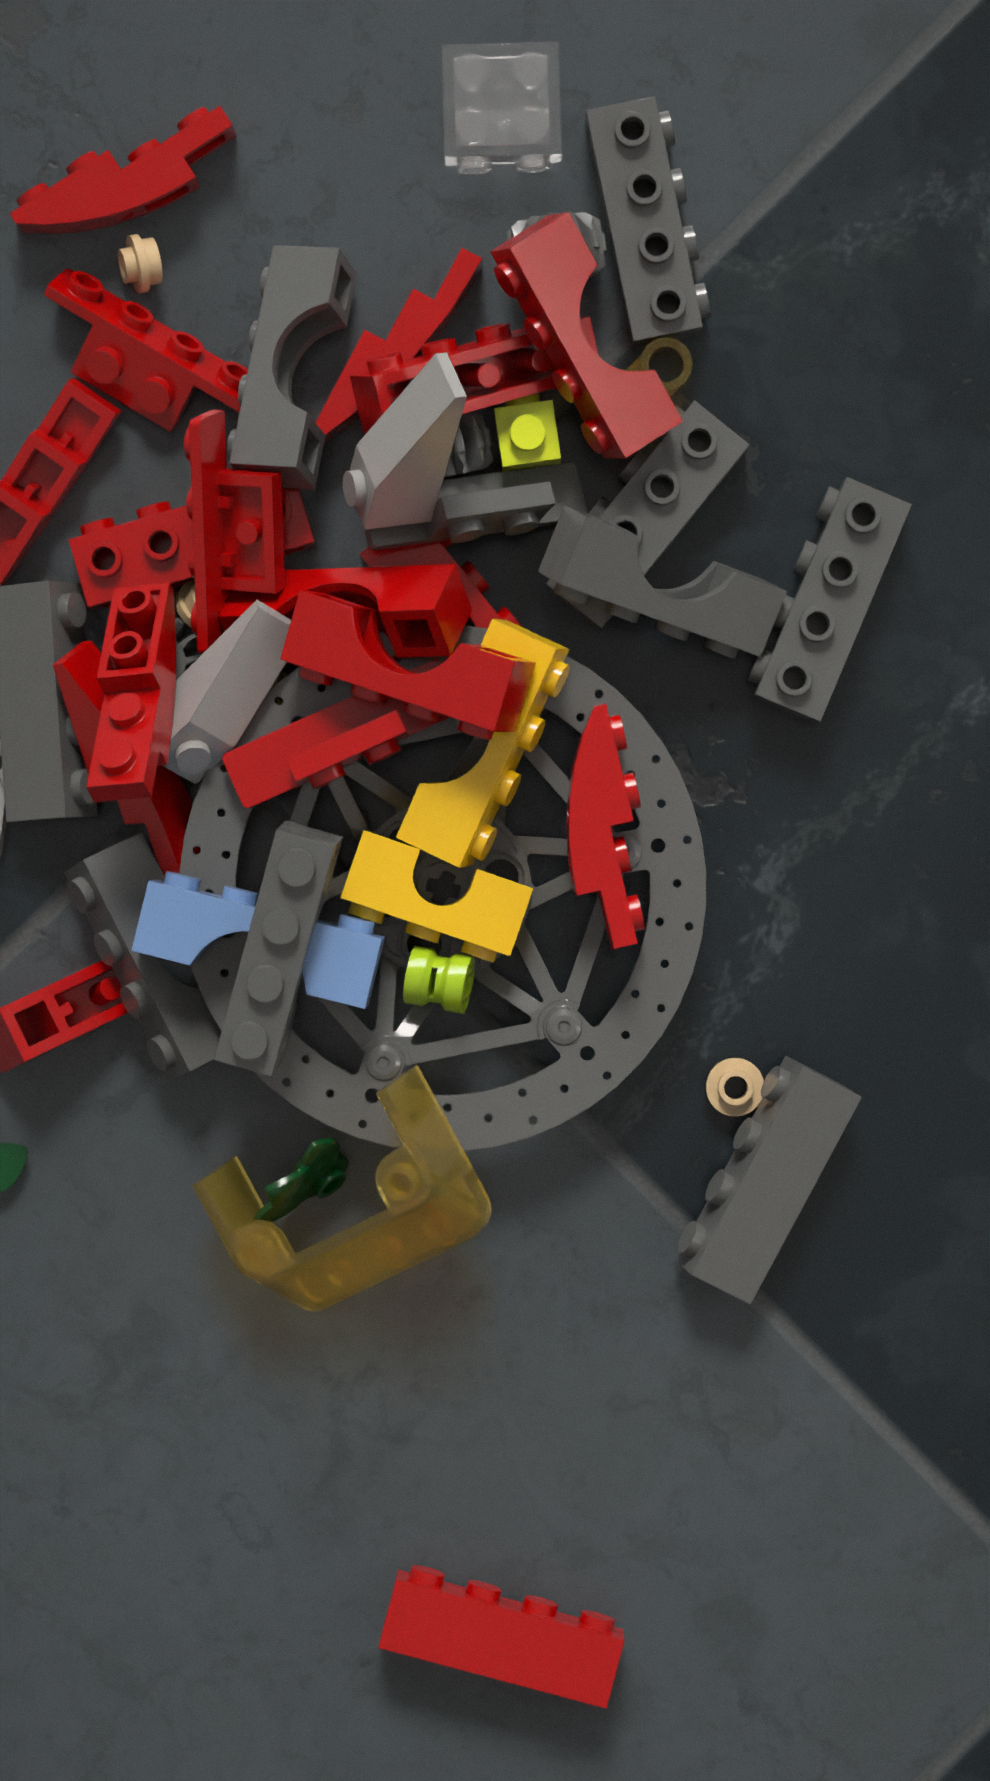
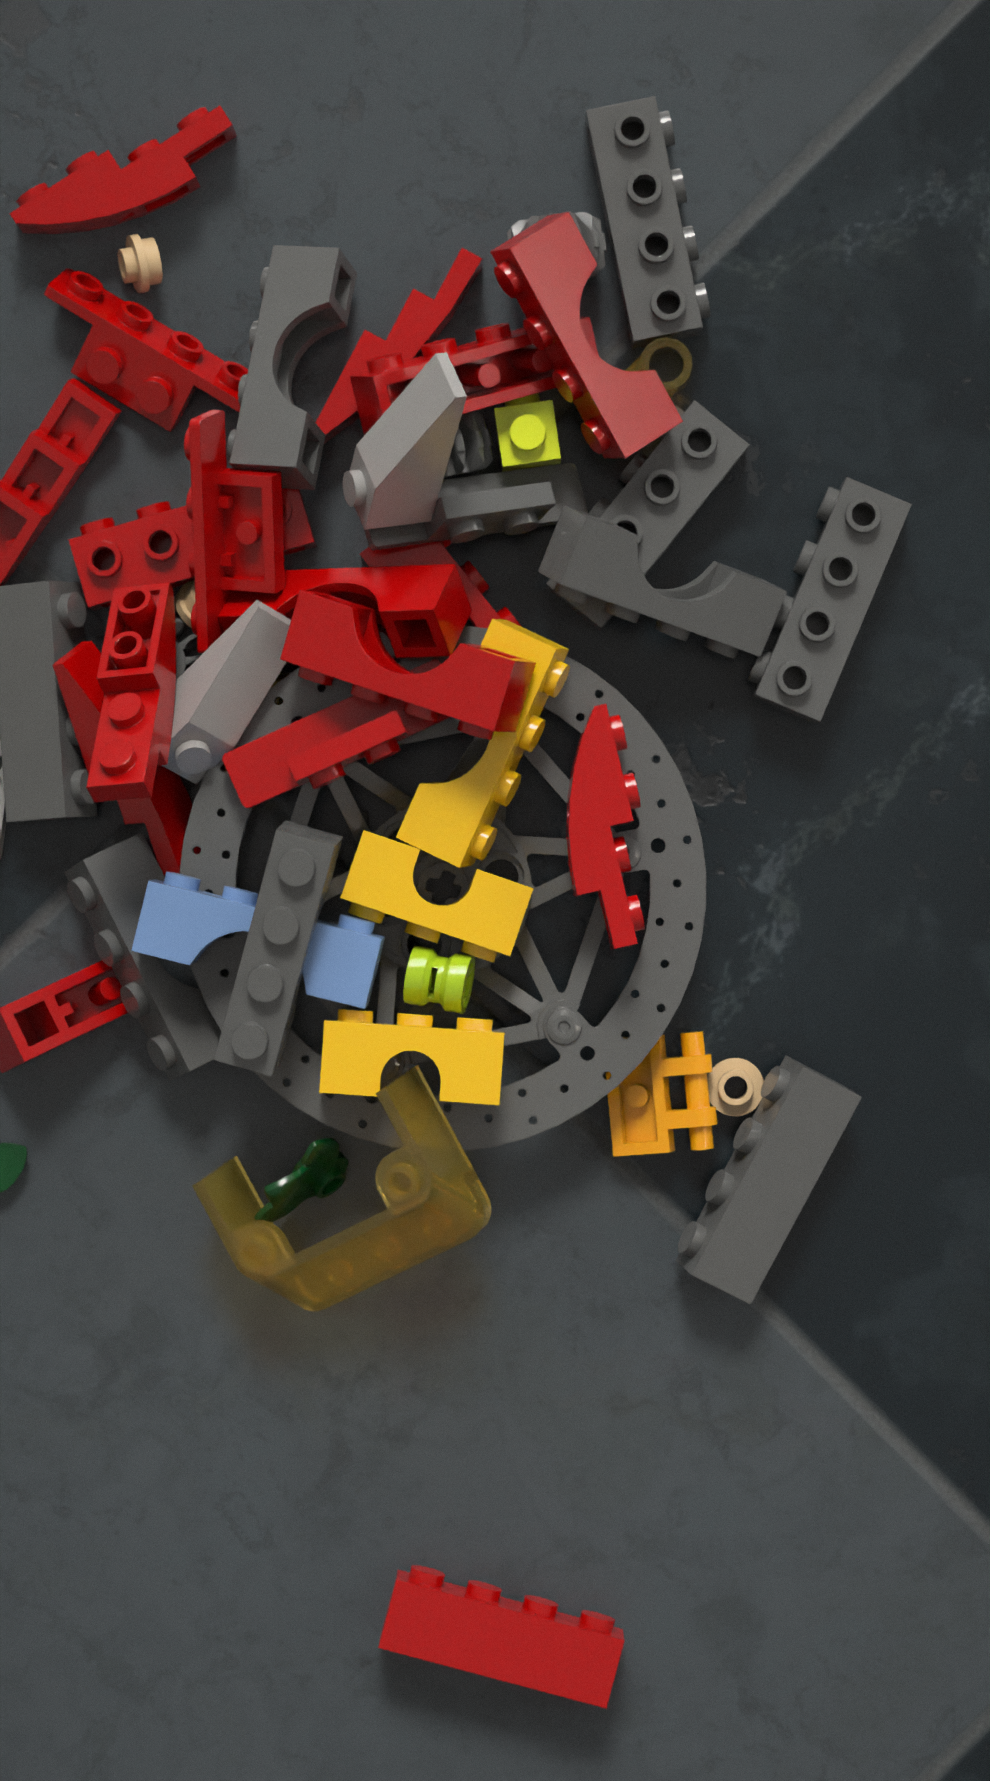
clear plate [442,41,562,174] -> none
none -> yellow arch [319,1009,505,1105]
none -> light orange plate [605,1031,717,1157]

